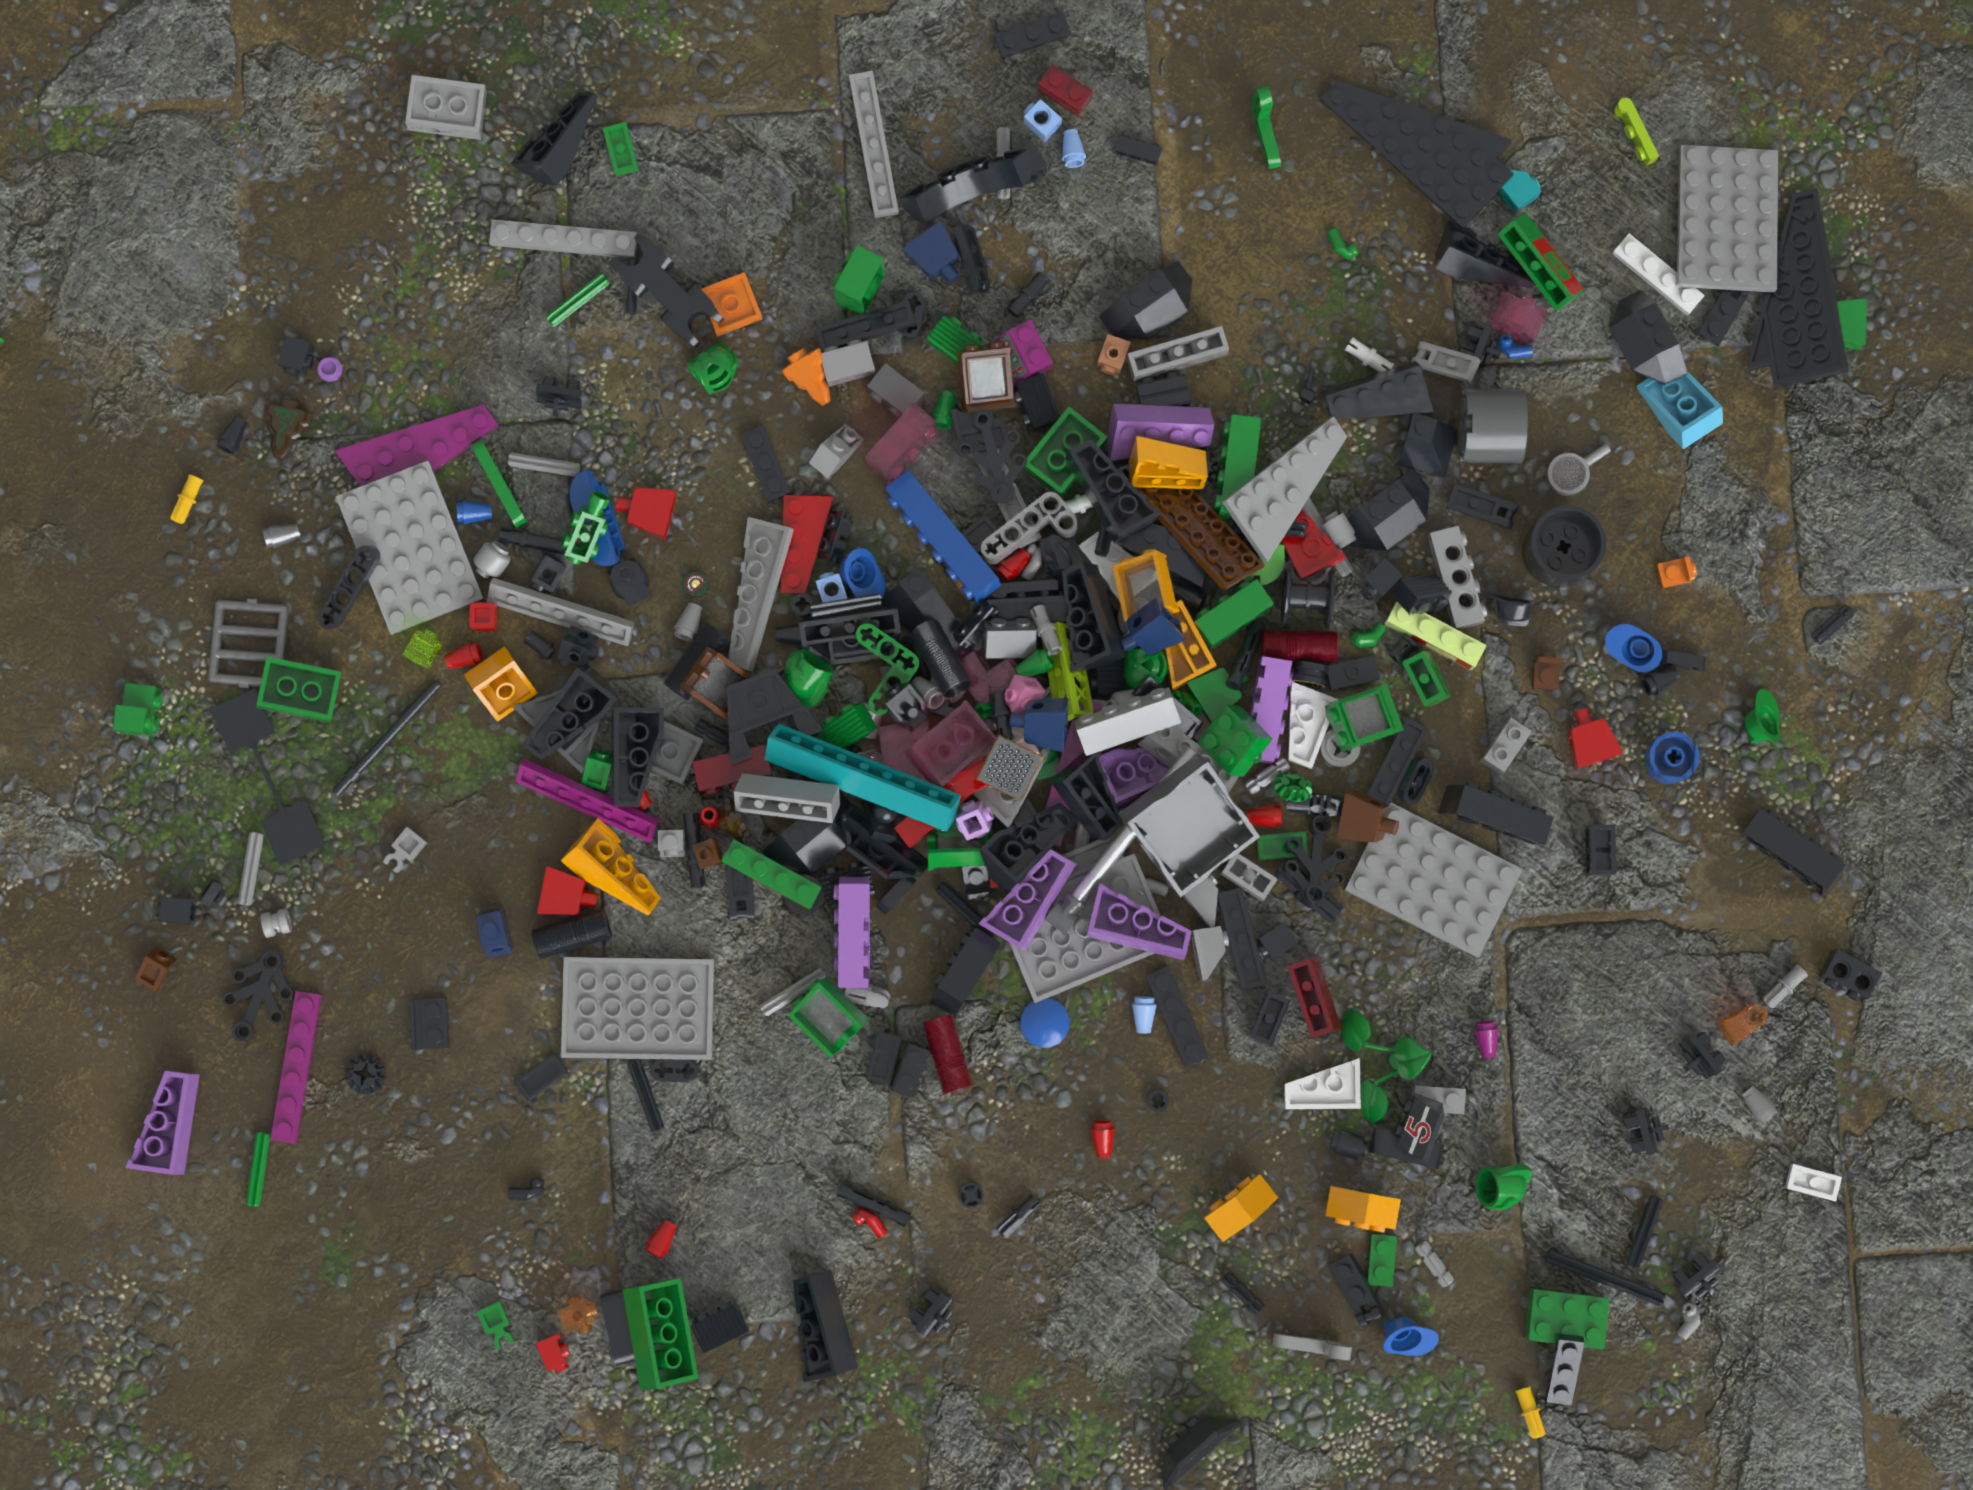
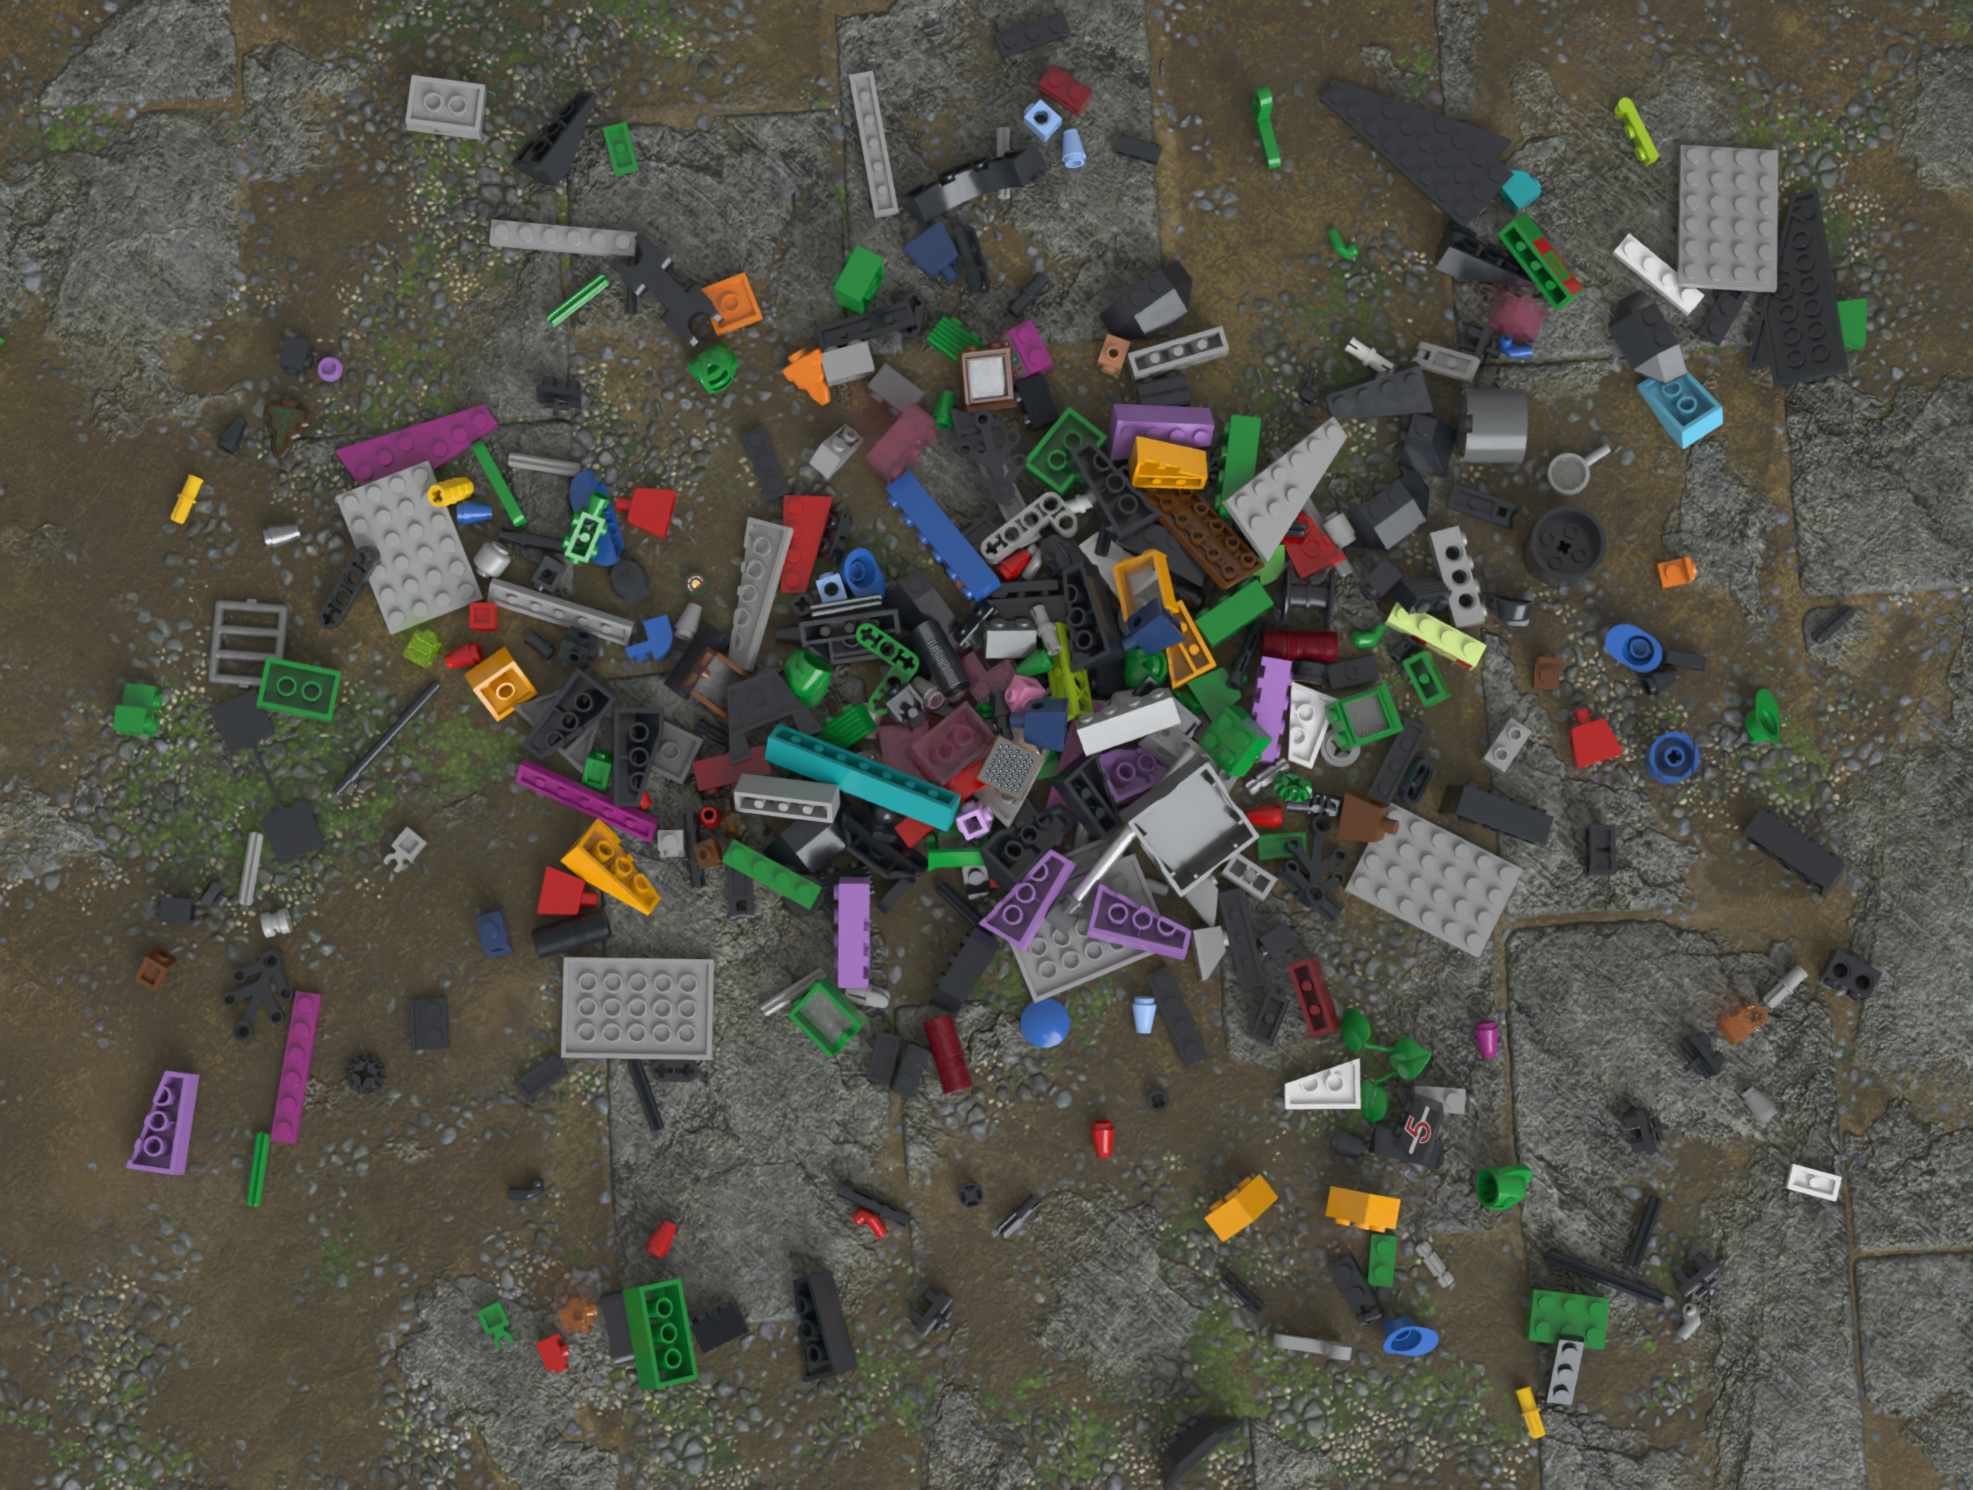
none -> yellow axle [427,477,474,507]
none -> blue brick [625,614,674,662]

